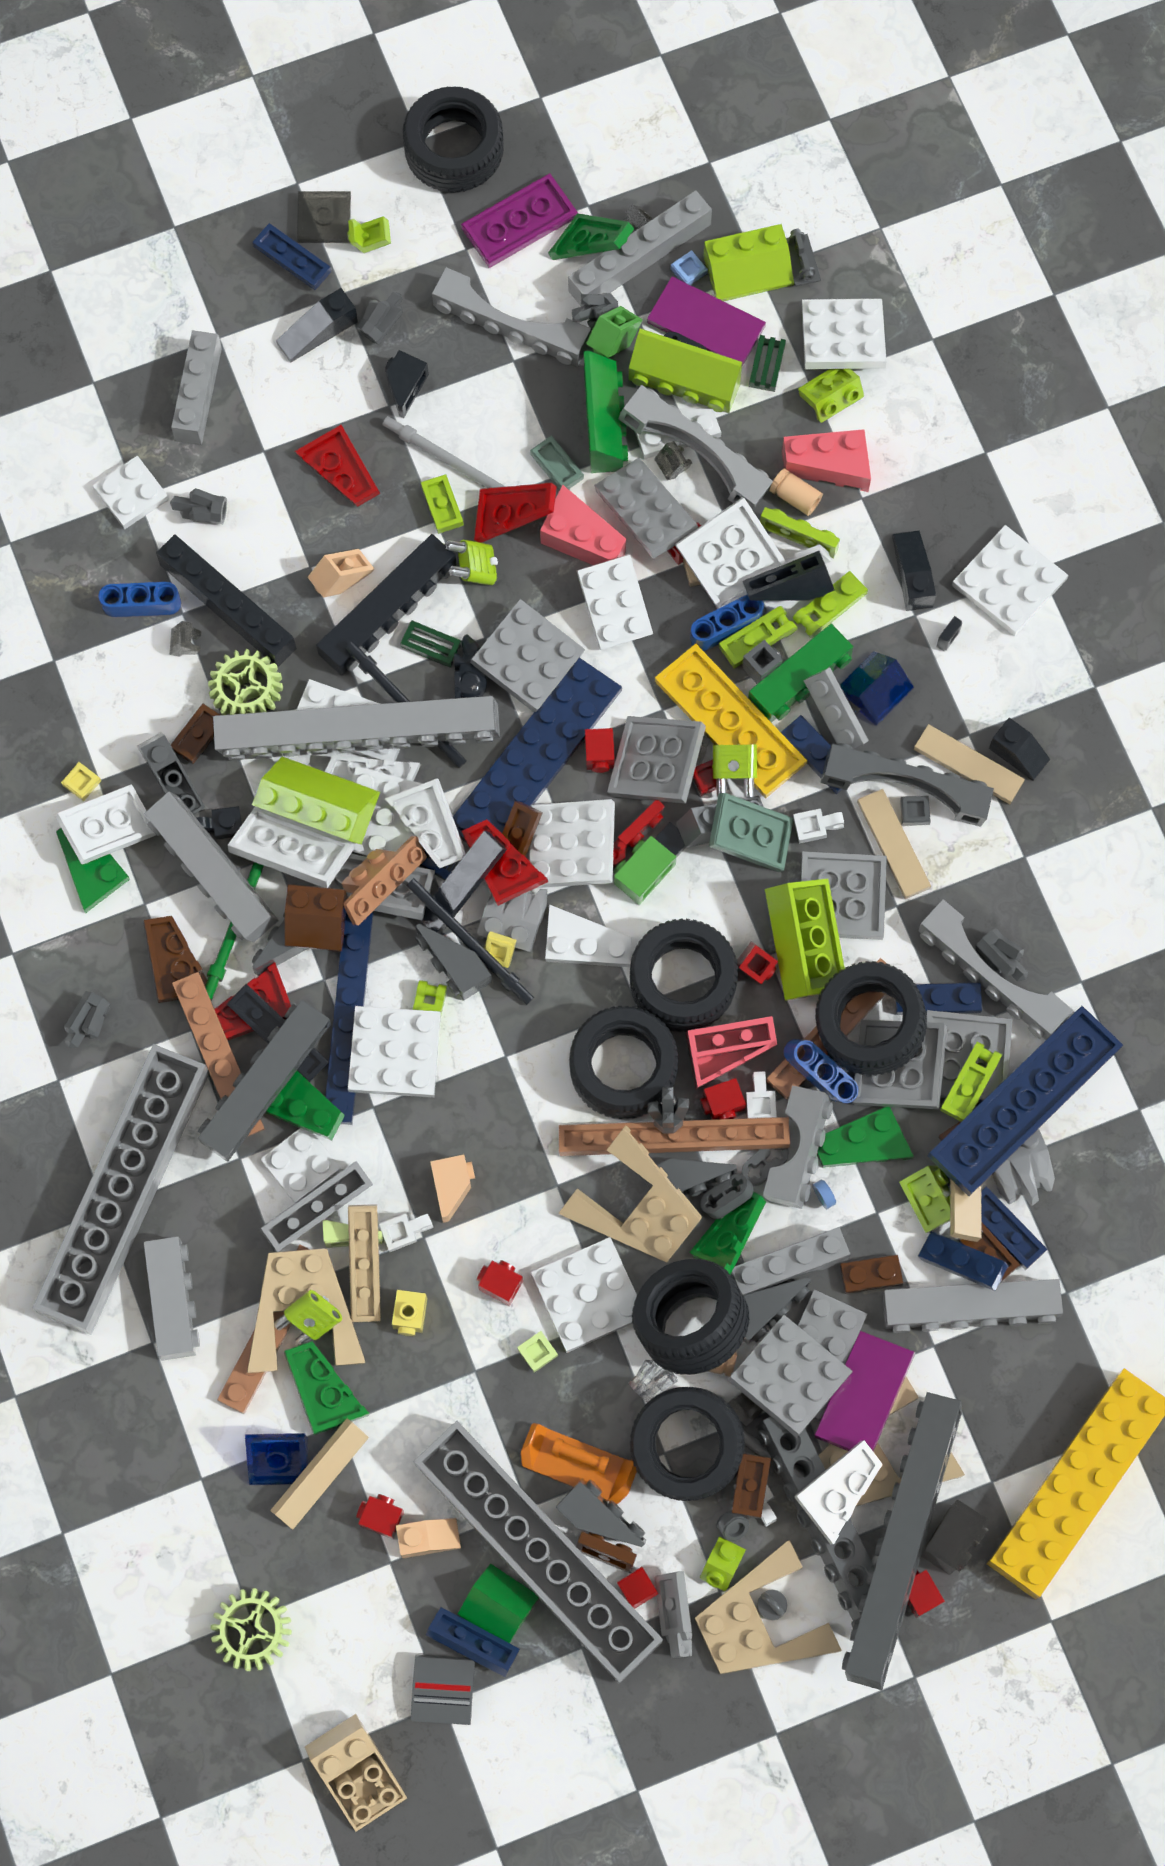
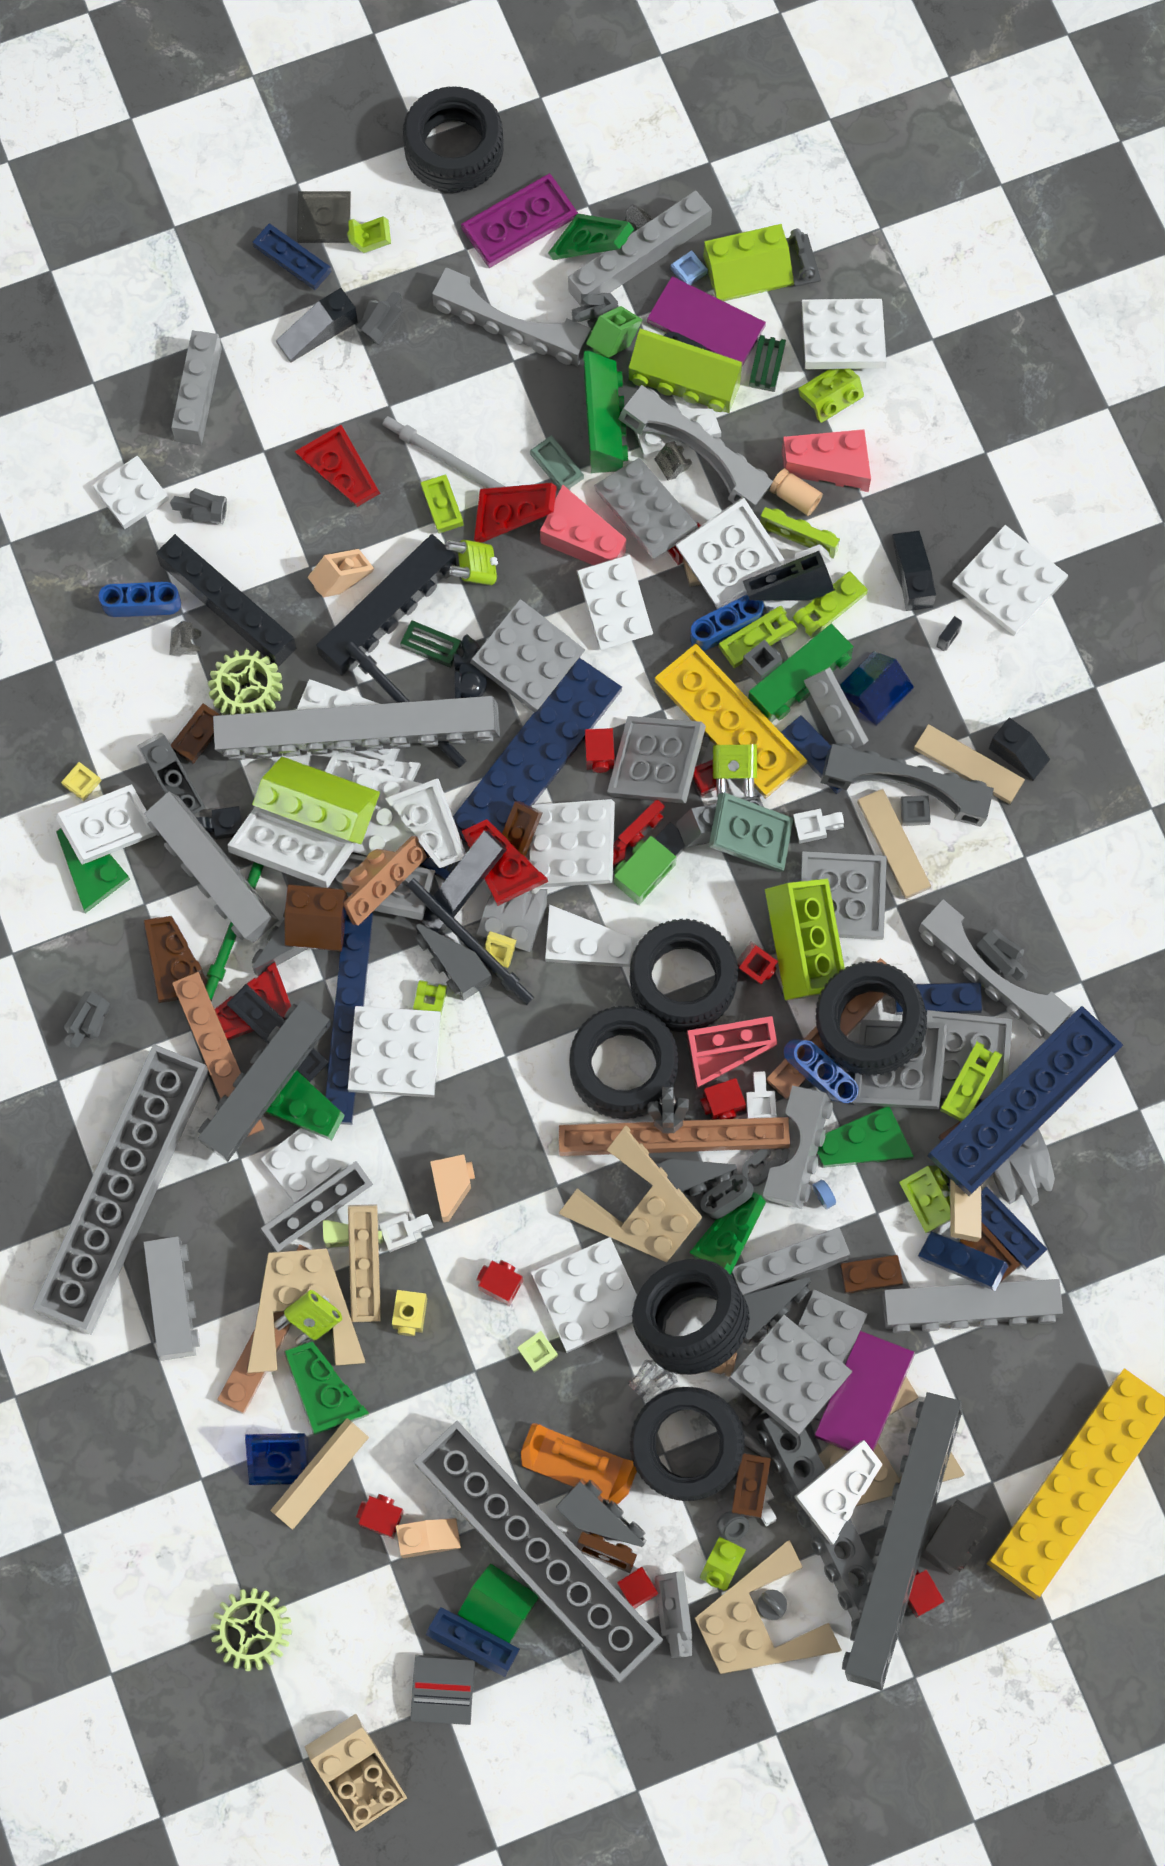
black slope [385,350,429,418] -> none

